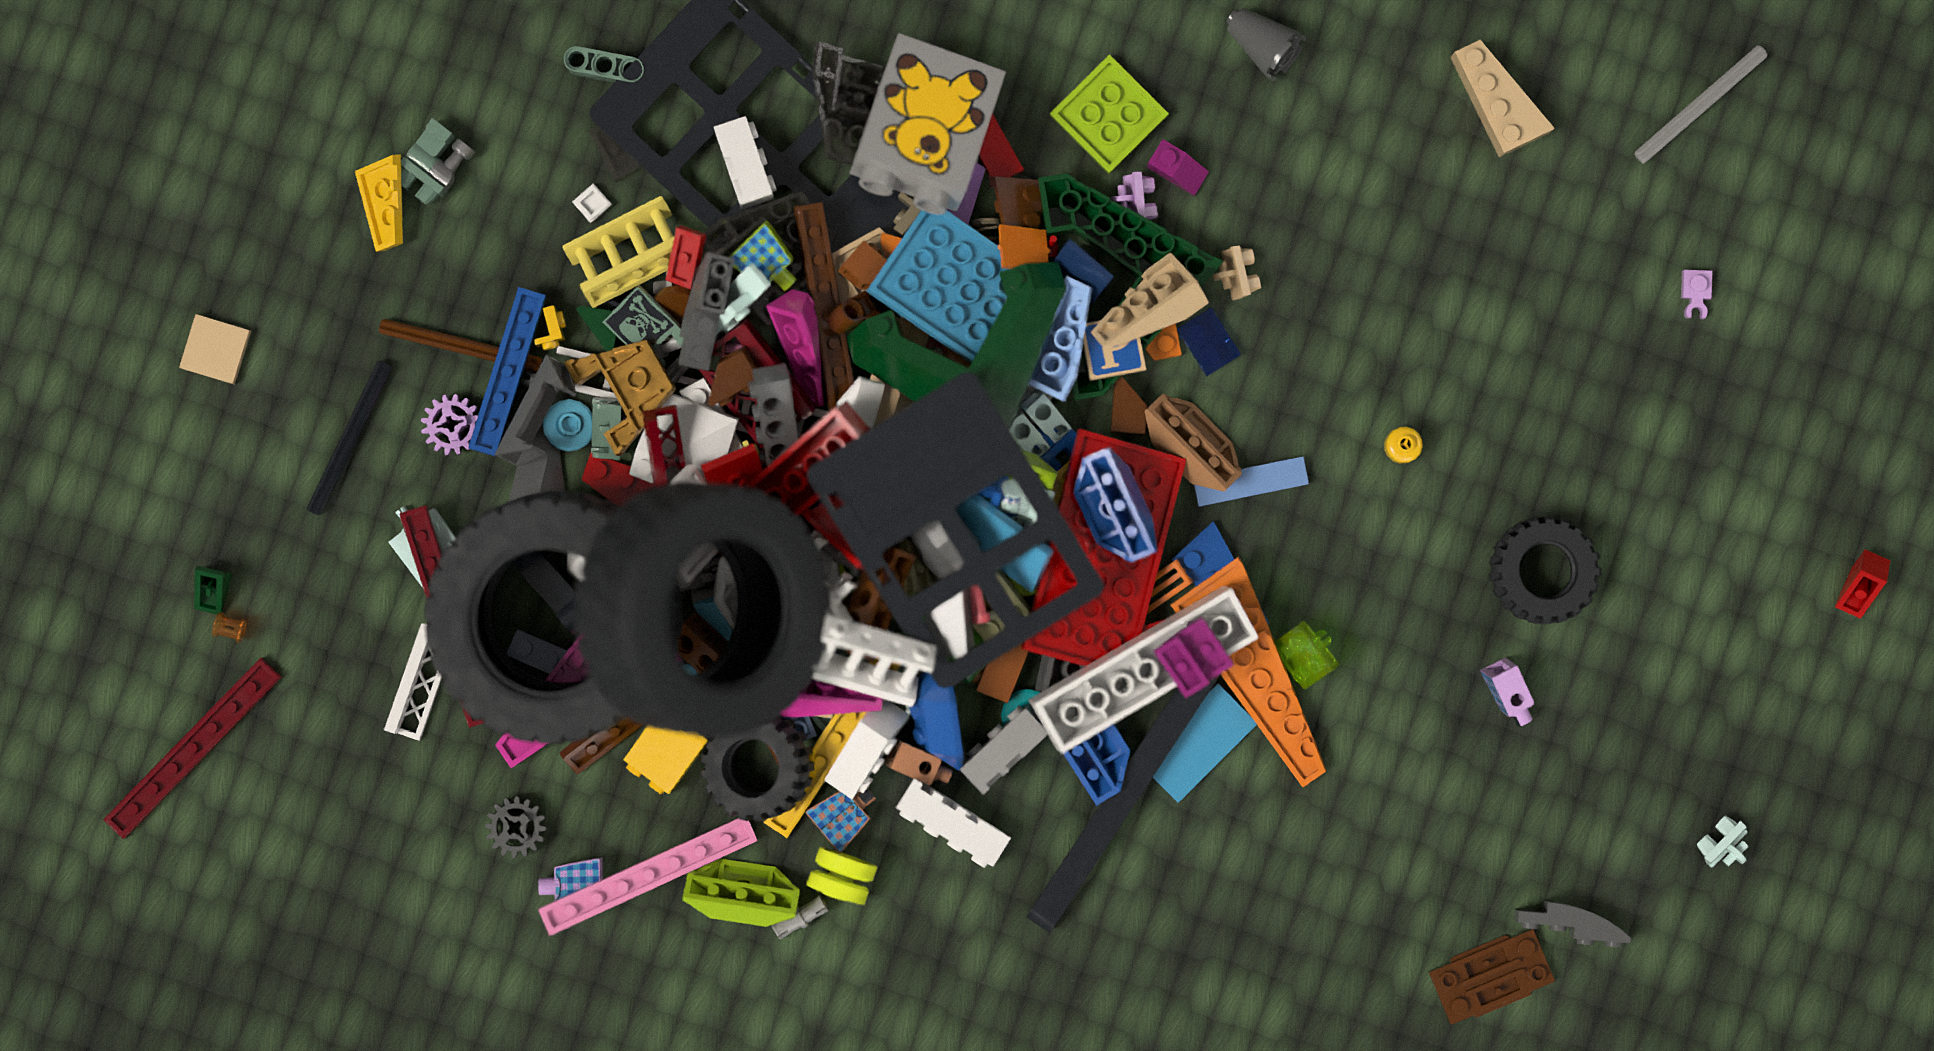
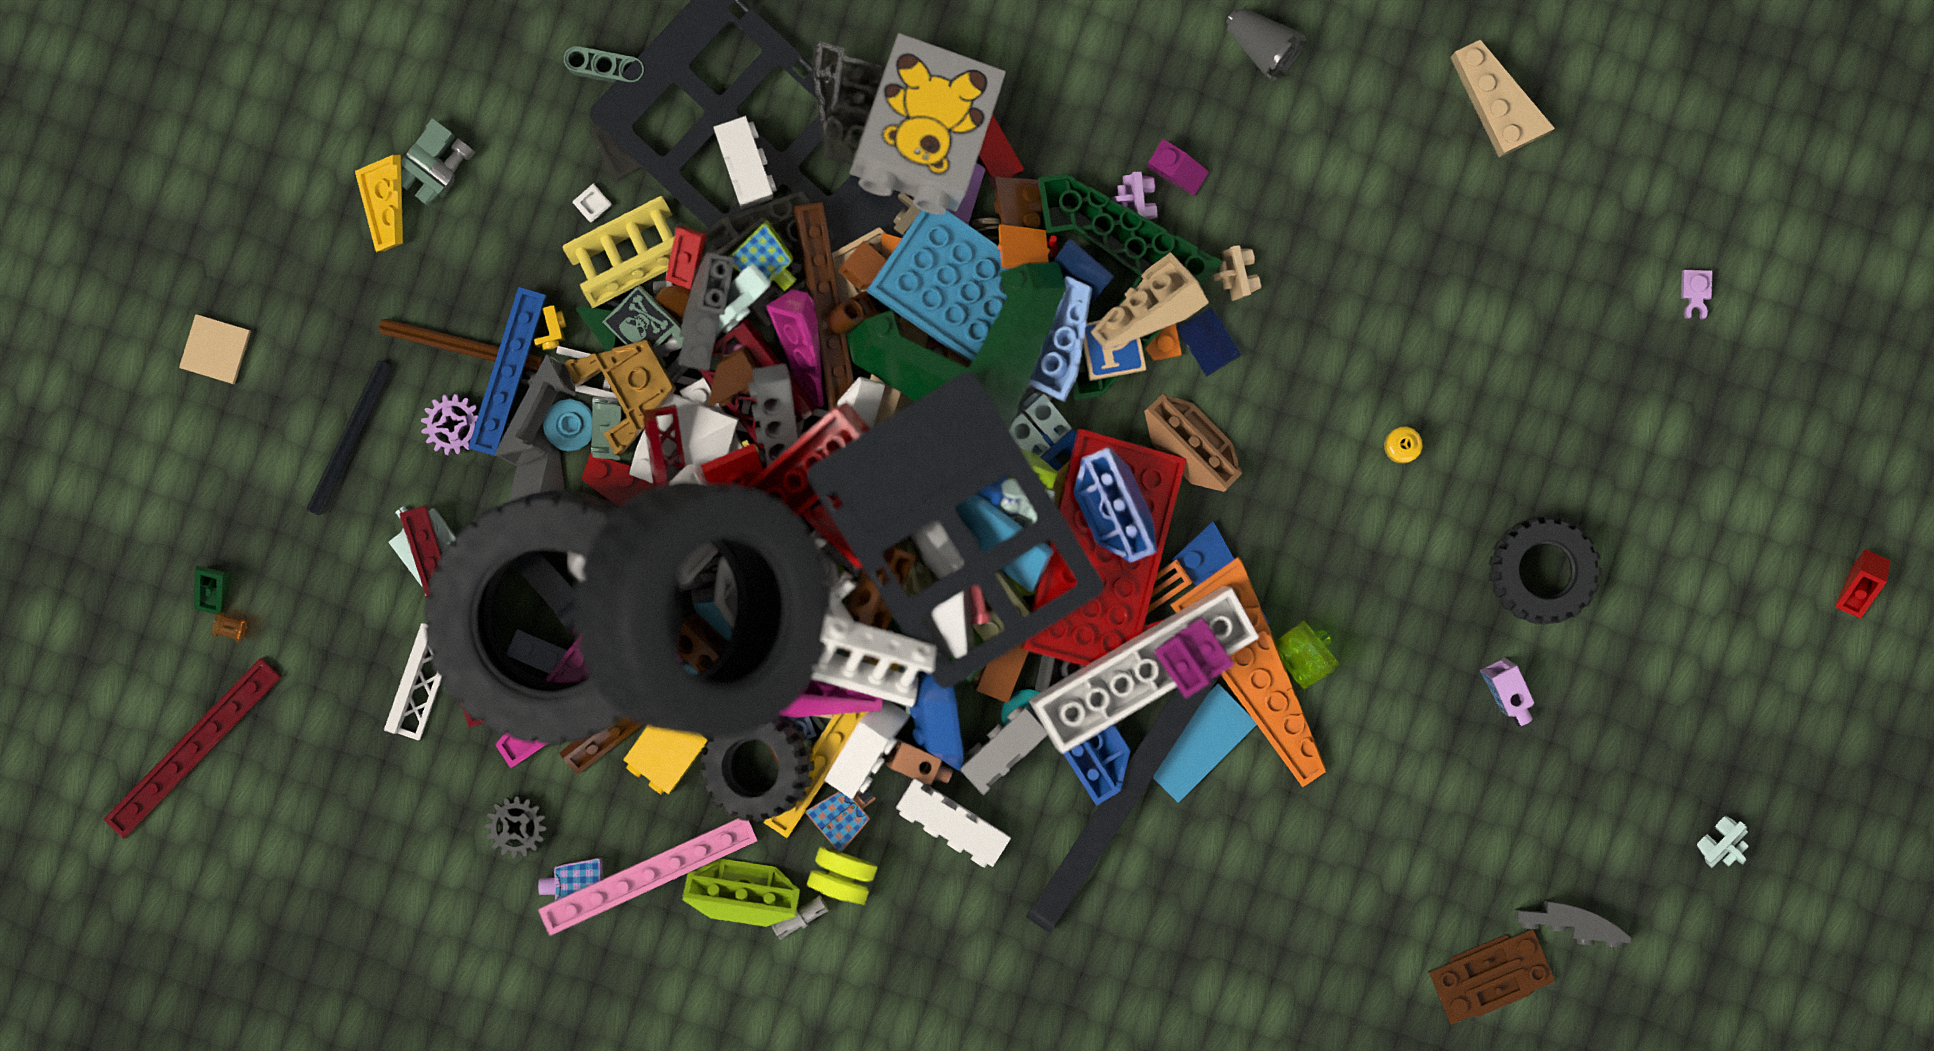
lime plate [1050,54,1169,174] -> none
reddish brown slope [1110,376,1148,436] -> none
medium blue tile [1194,457,1309,507] -> none
light grey axle [1634,45,1768,163] -> none

